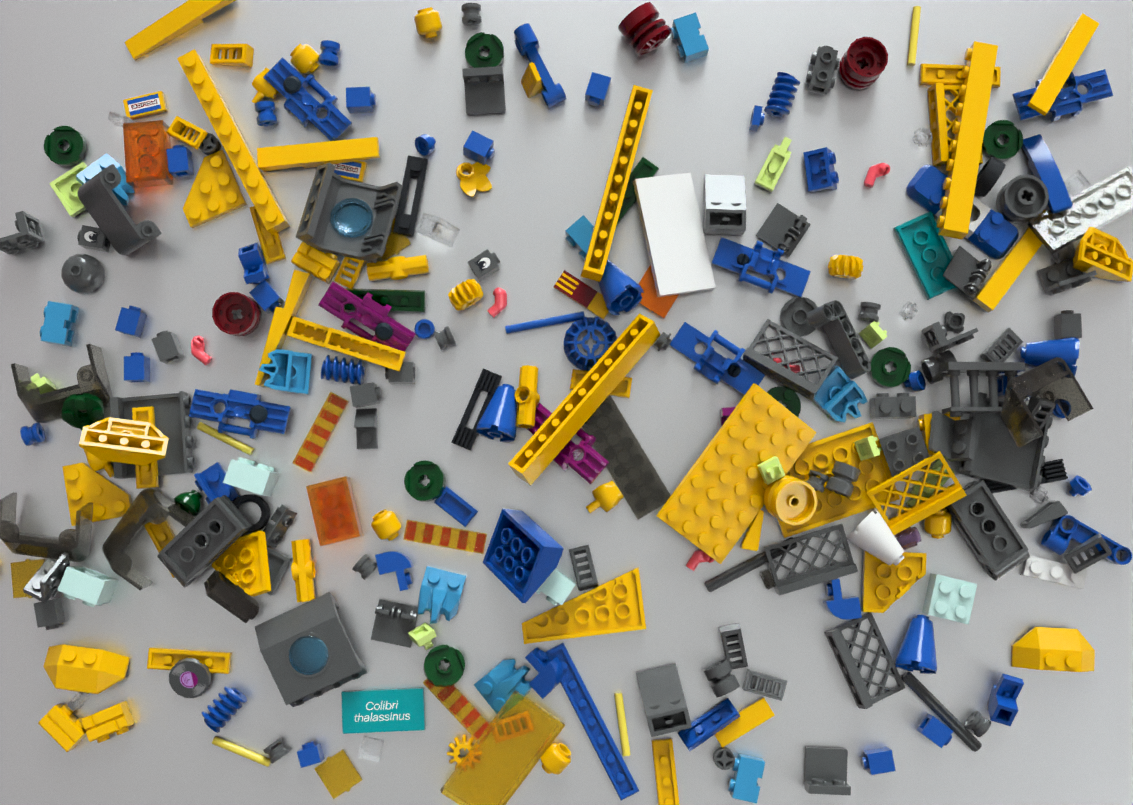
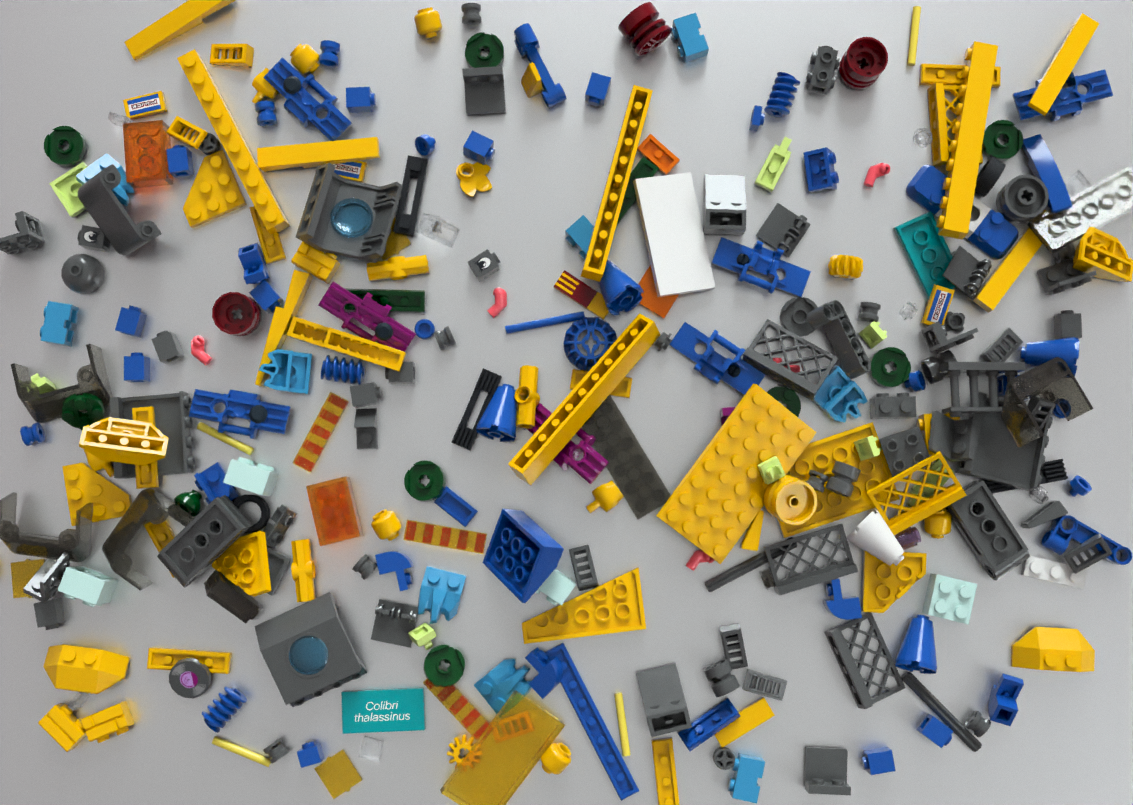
yellow slope [334,257,367,289] -> none
yellow gear [448,279,483,310] -> none
none -> orange plate [637,134,680,175]
none -> tile [921,284,955,325]

